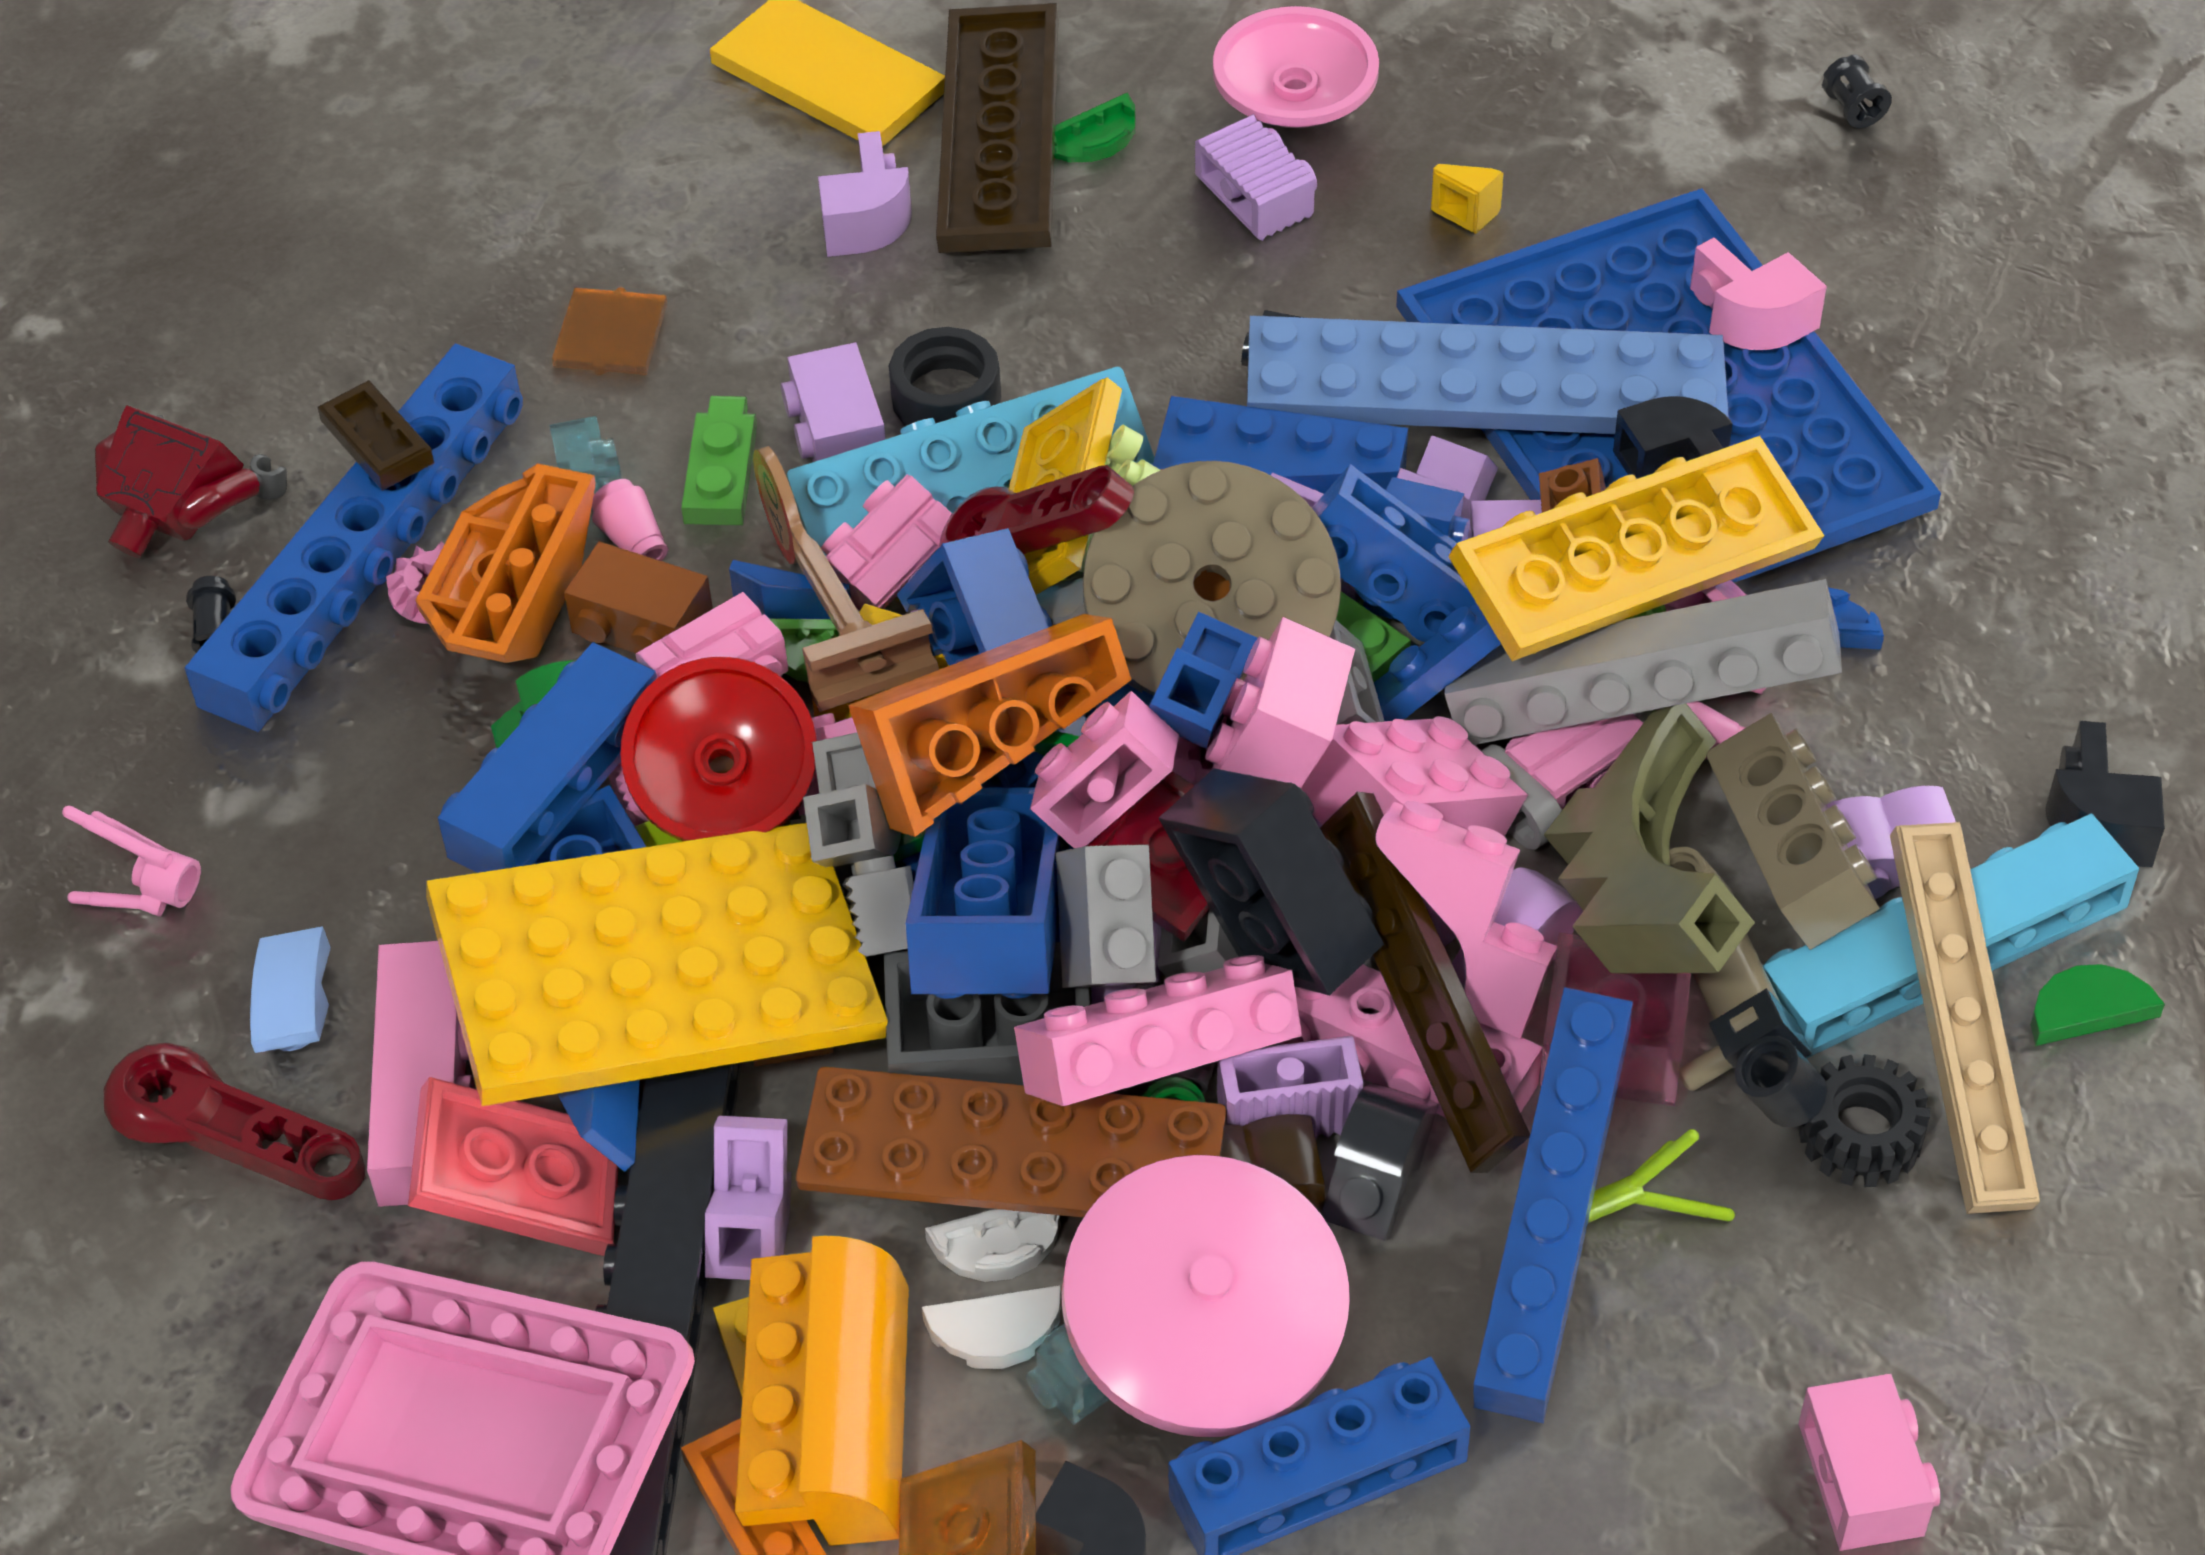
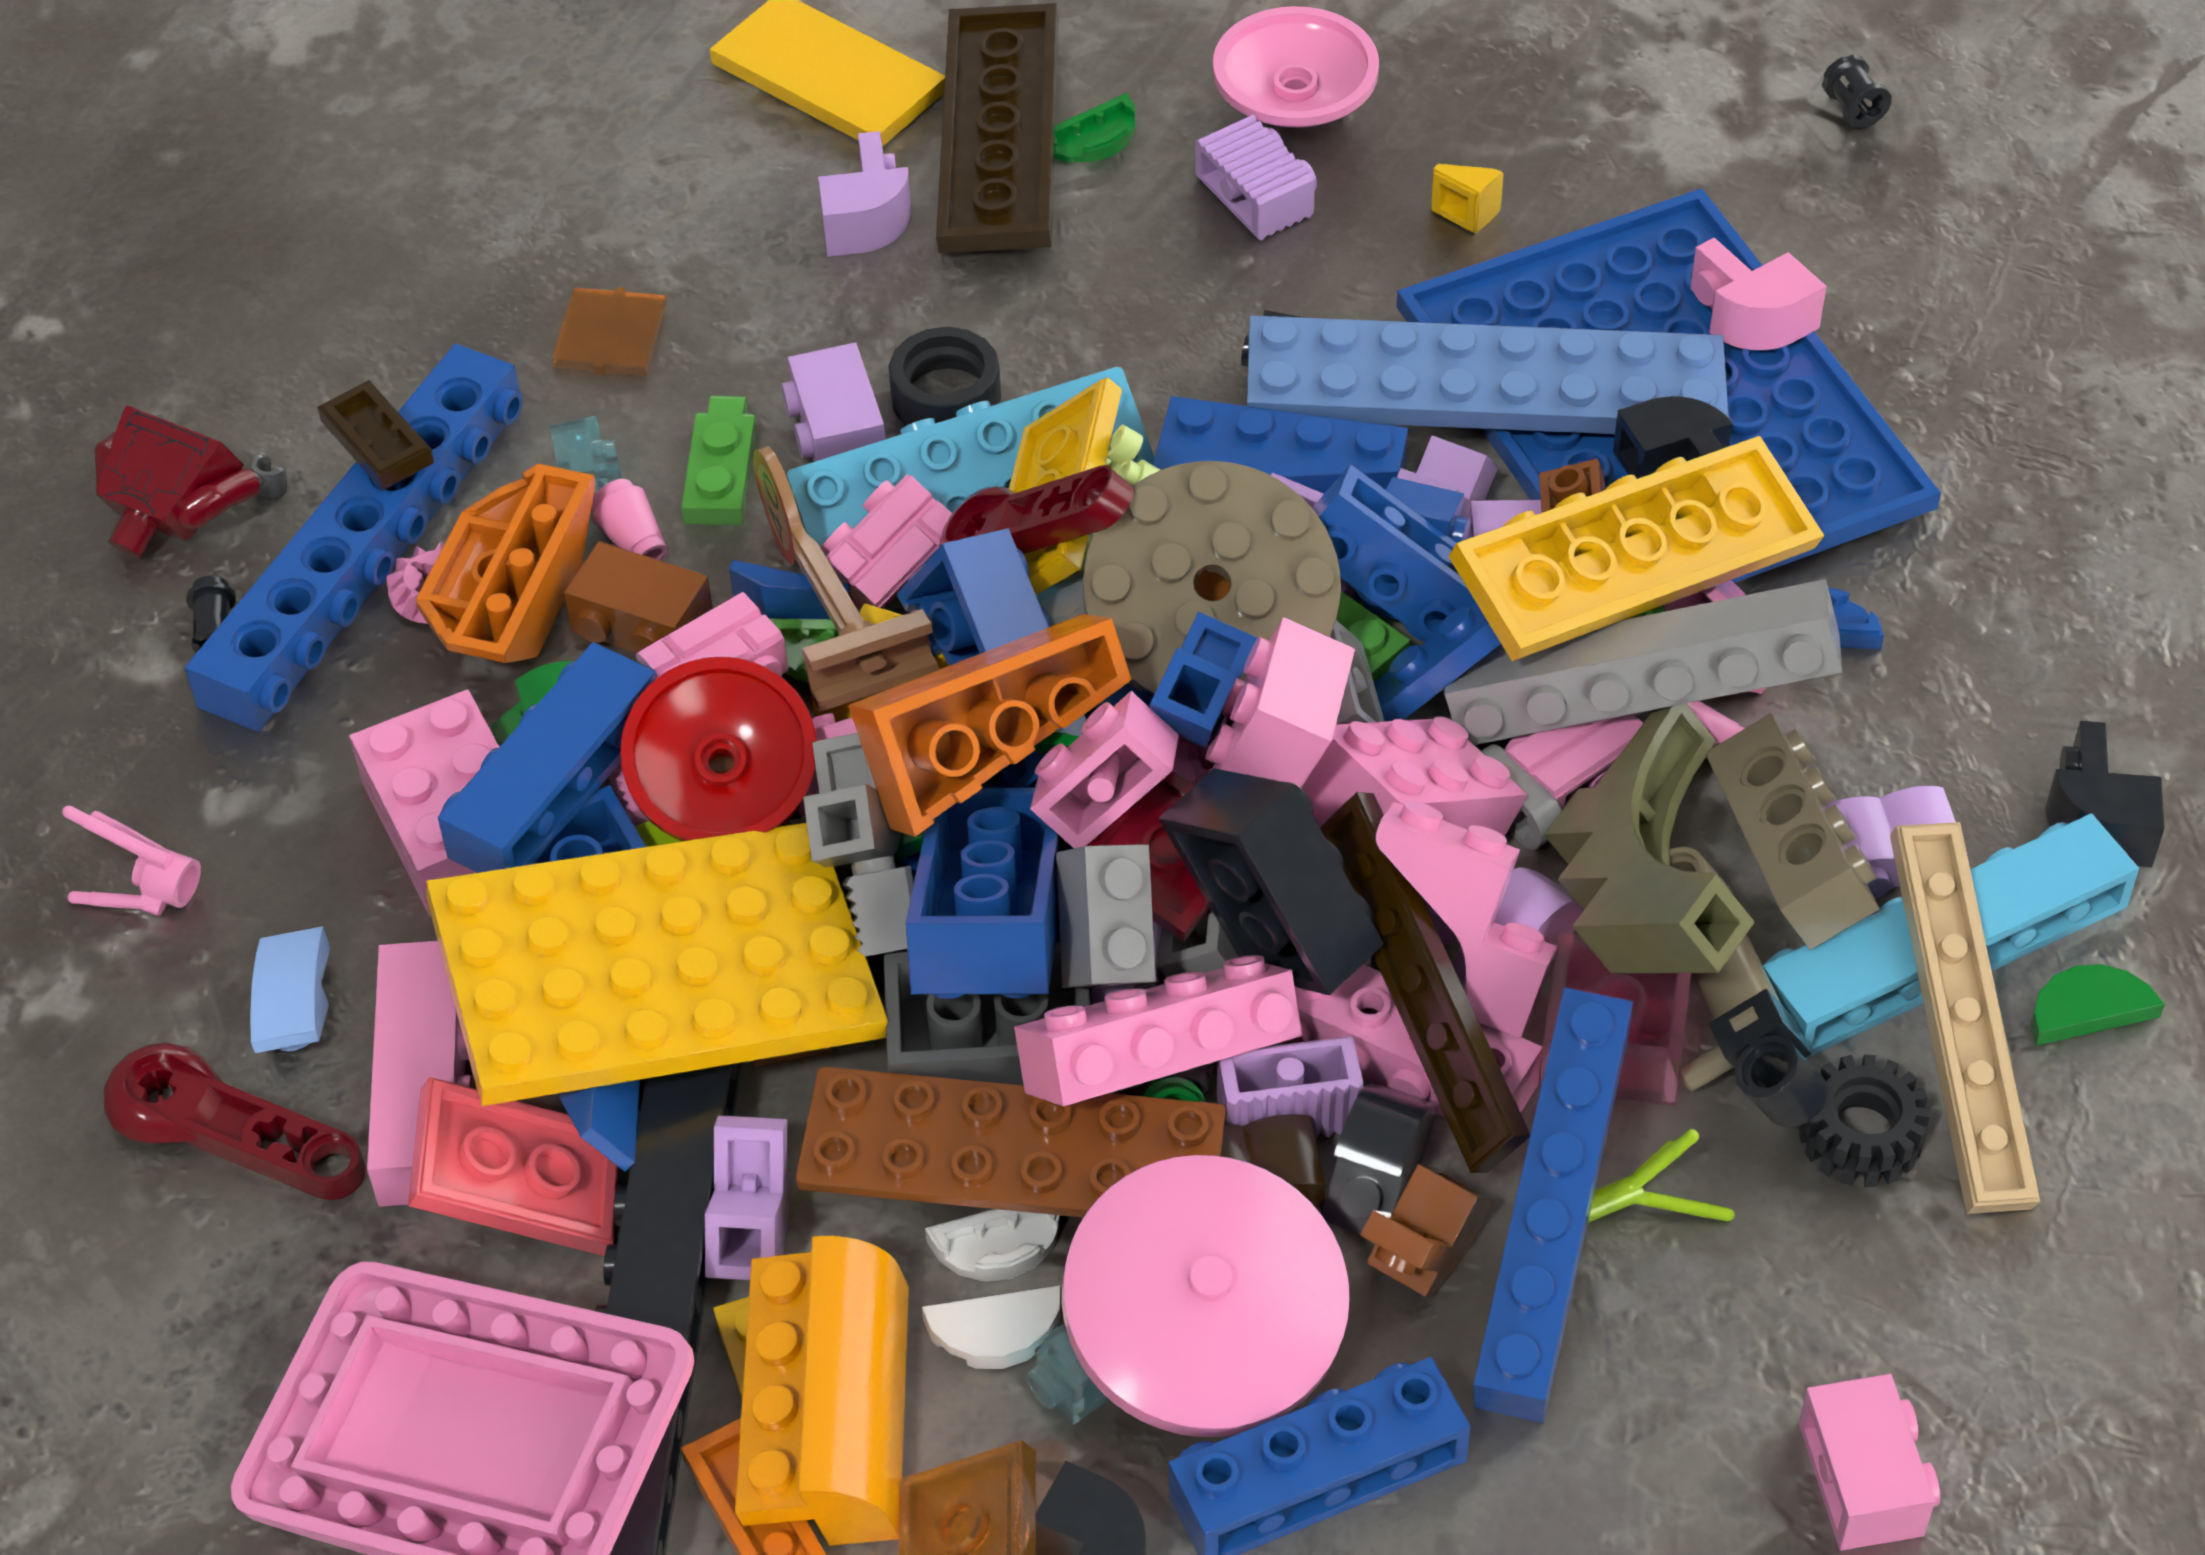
none -> bright pink brick [349,689,499,917]
none -> dark orange brick [1360,1164,1495,1297]

